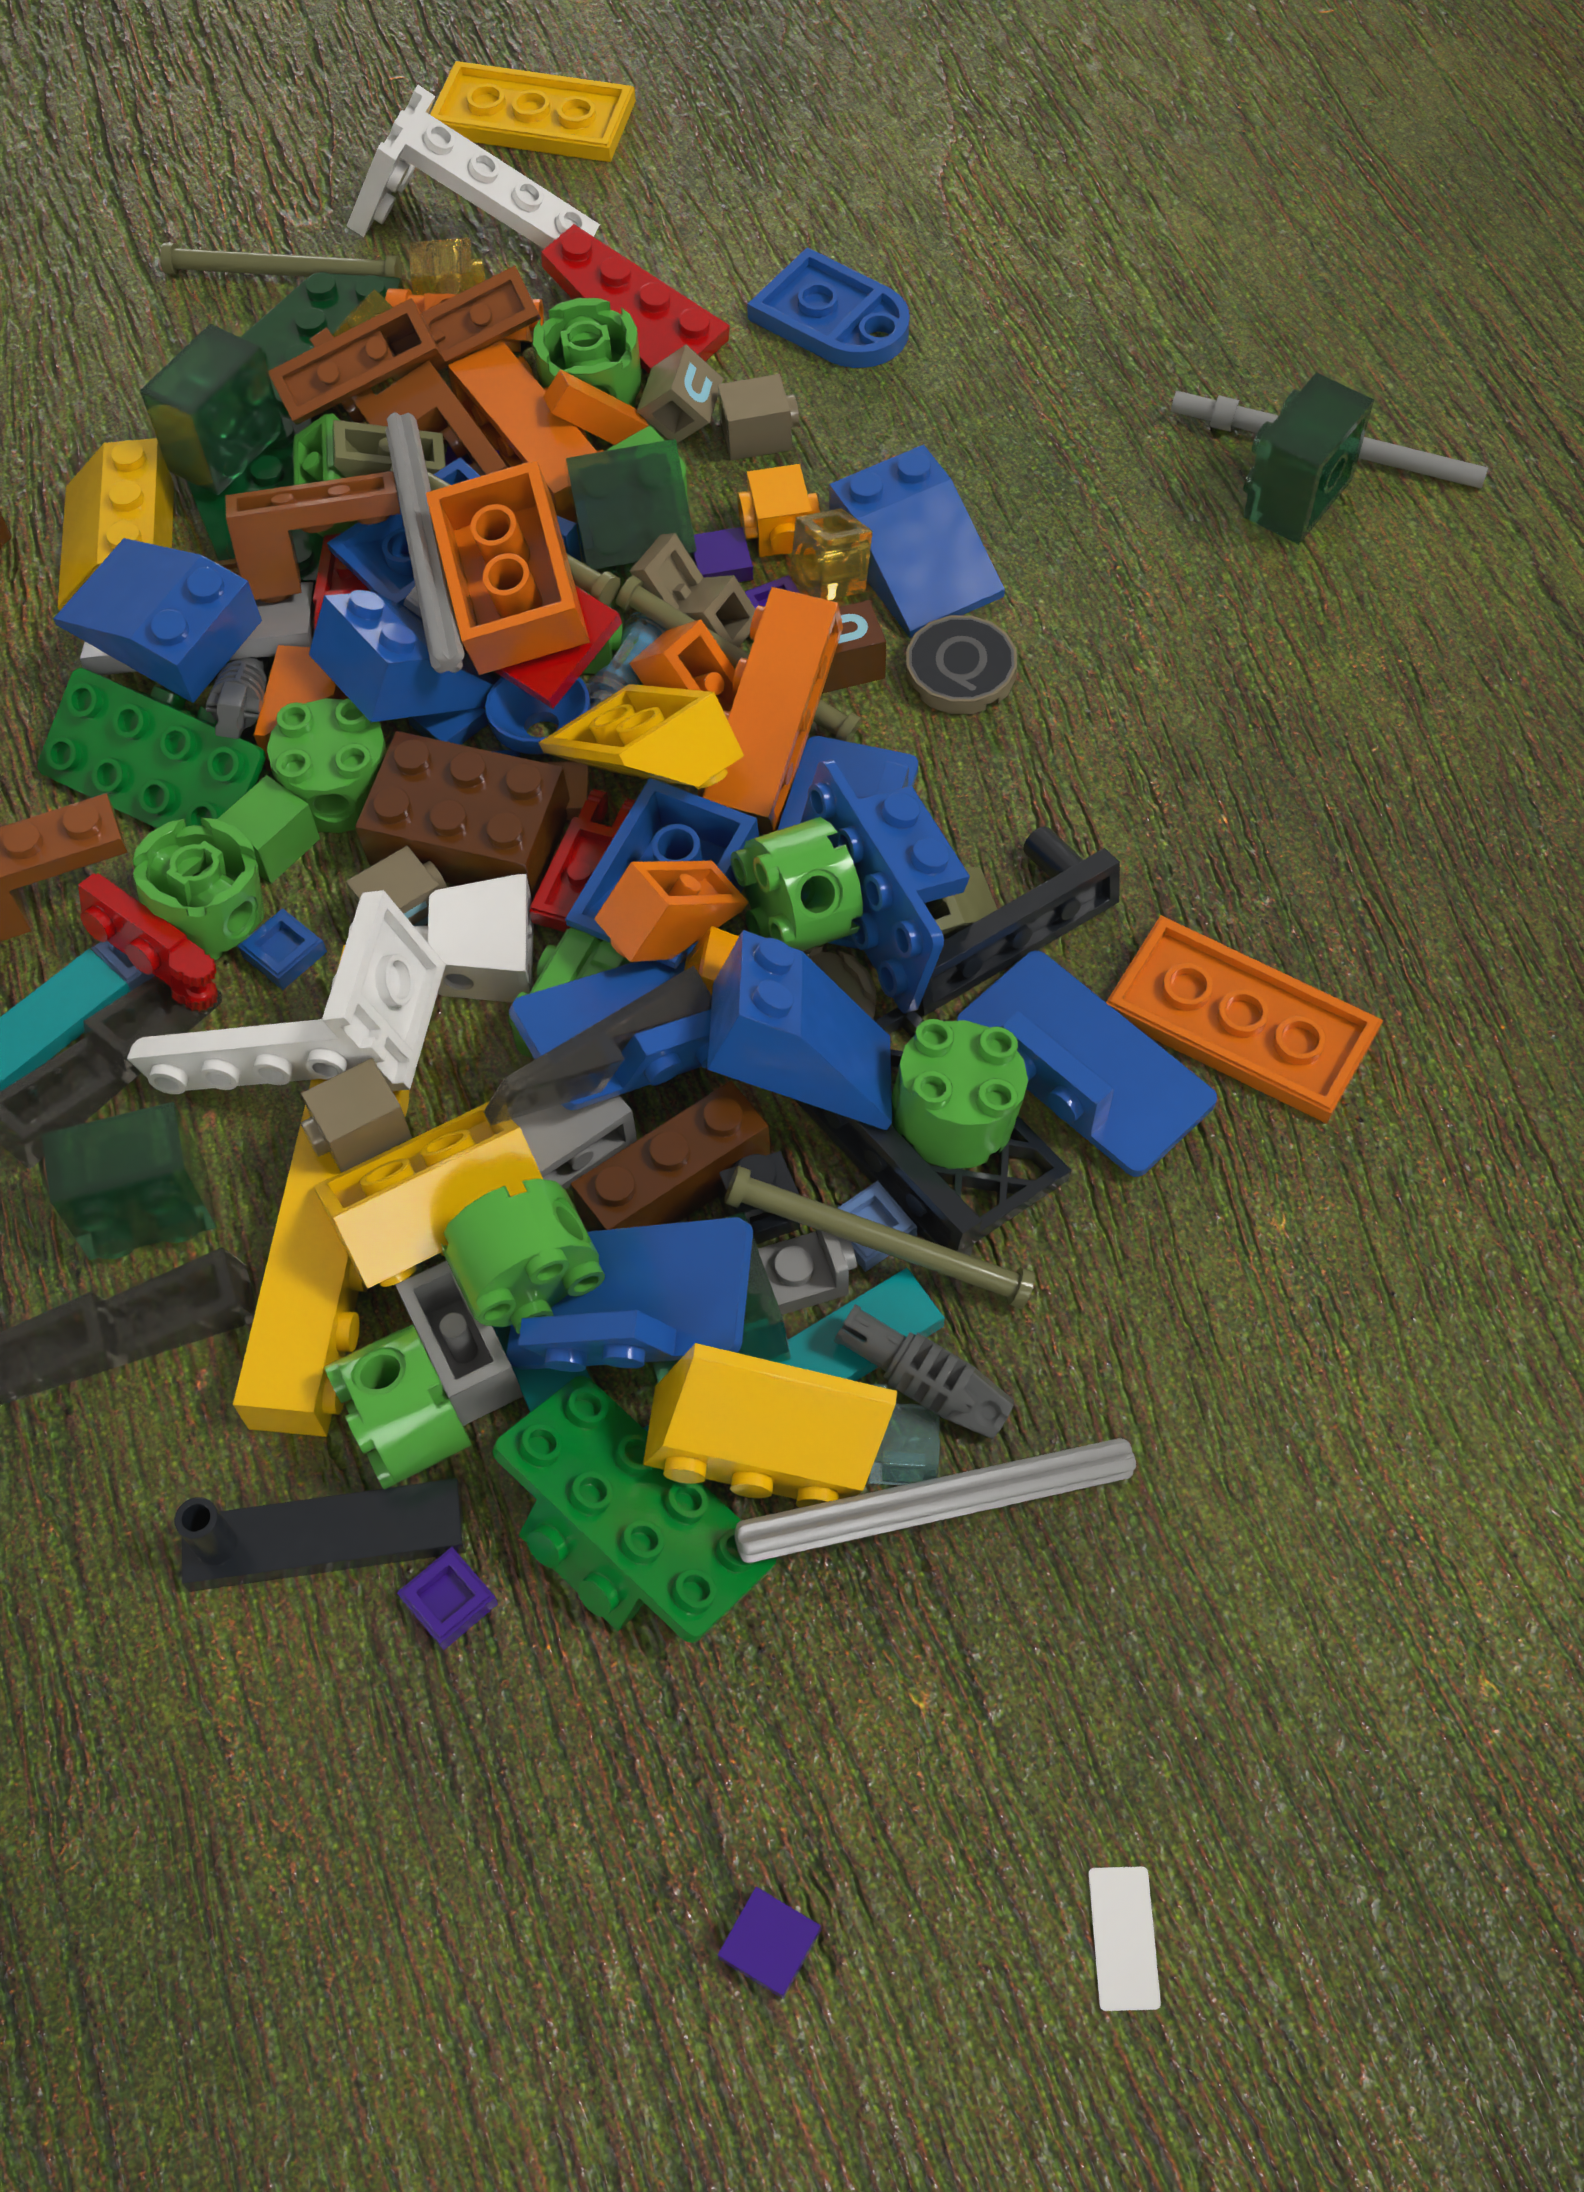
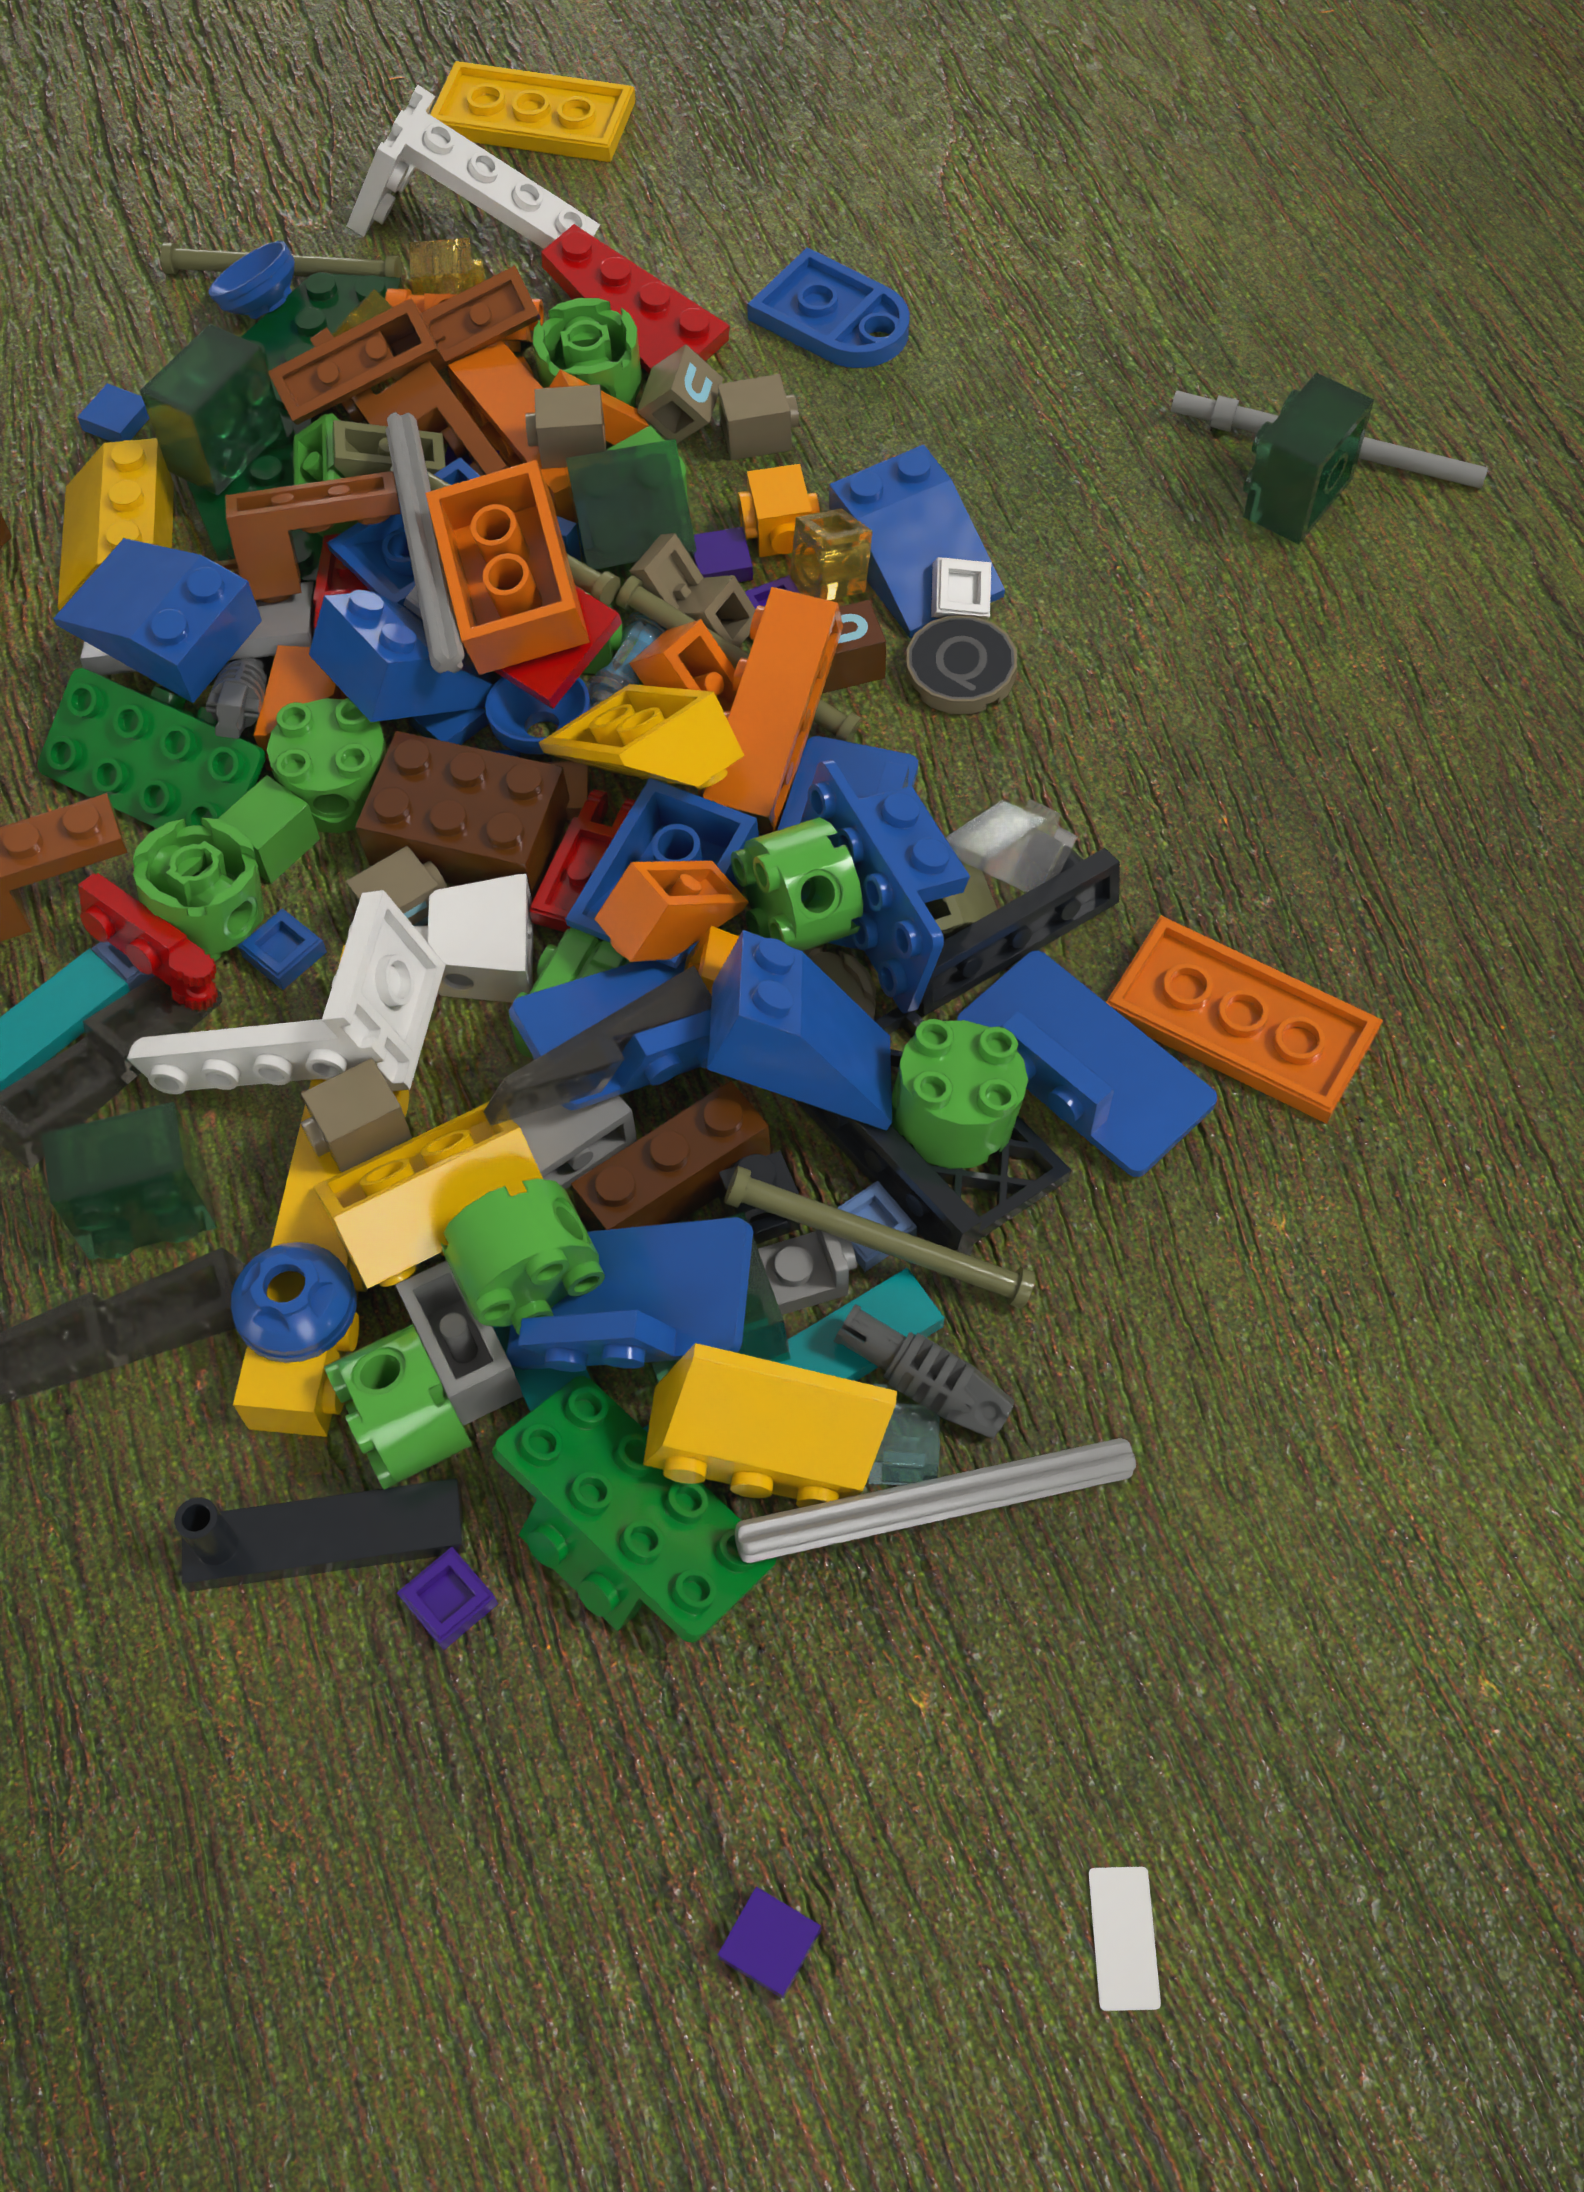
none -> blue tile [77,383,154,442]
none -> blue piece [208,241,295,319]
none -> blue piece [231,1242,357,1363]
none -> dark tan brick [525,384,607,469]
none -> white tile [931,557,991,620]
none -> clear slope [945,800,1078,893]

